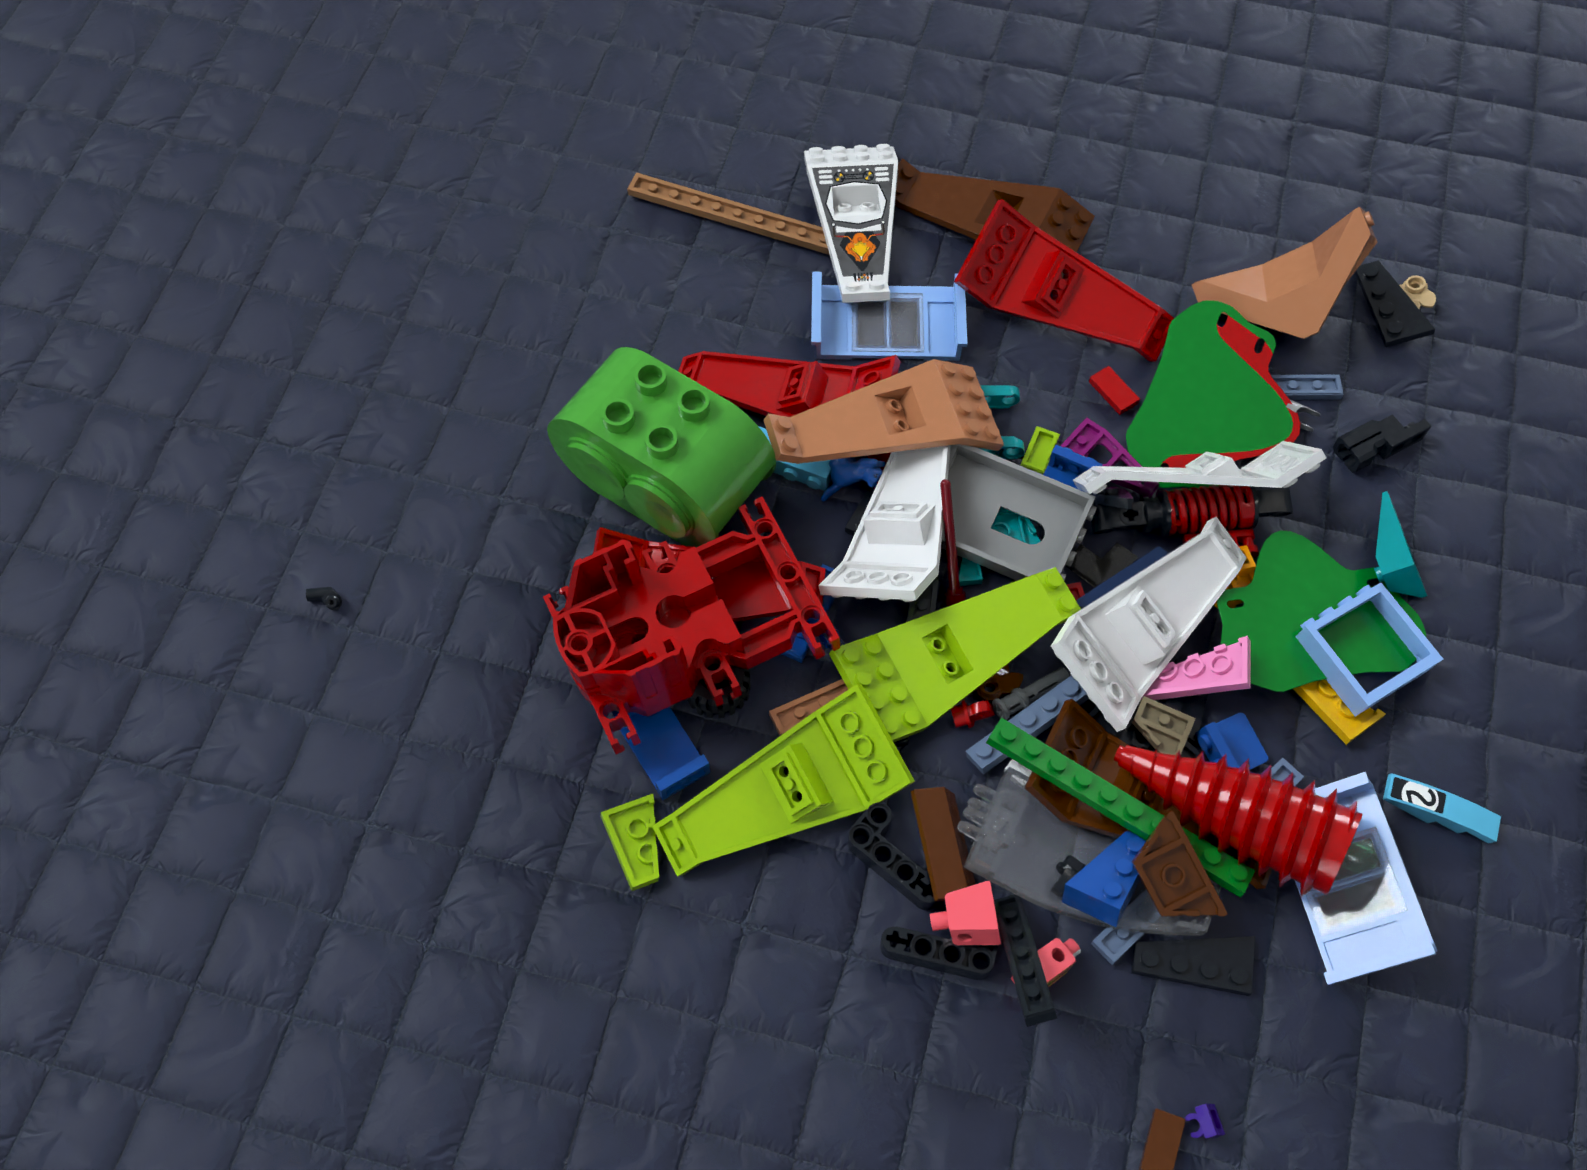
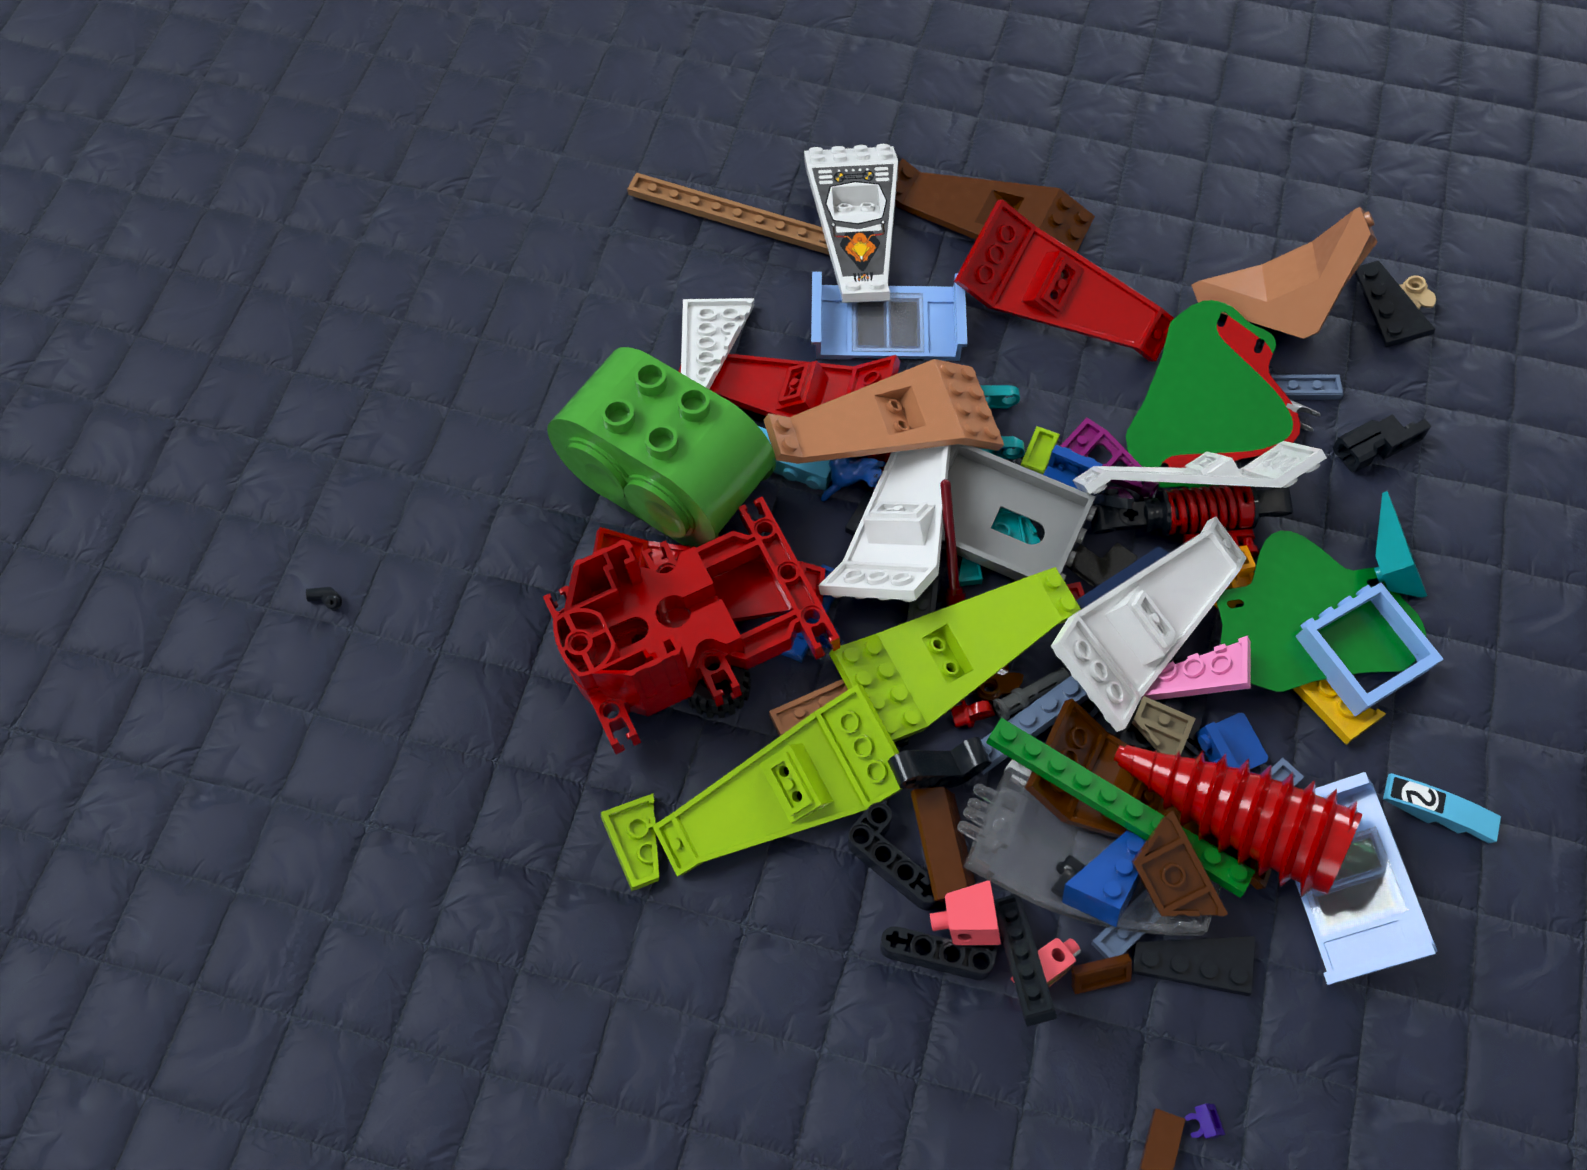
blue panel [612,707,711,800] -> none
red tile [1089,366,1140,415] -> none
none -> white wing [681,298,754,389]
none -> black beam [888,737,992,789]
none -> reddish brown tile [1072,953,1132,994]

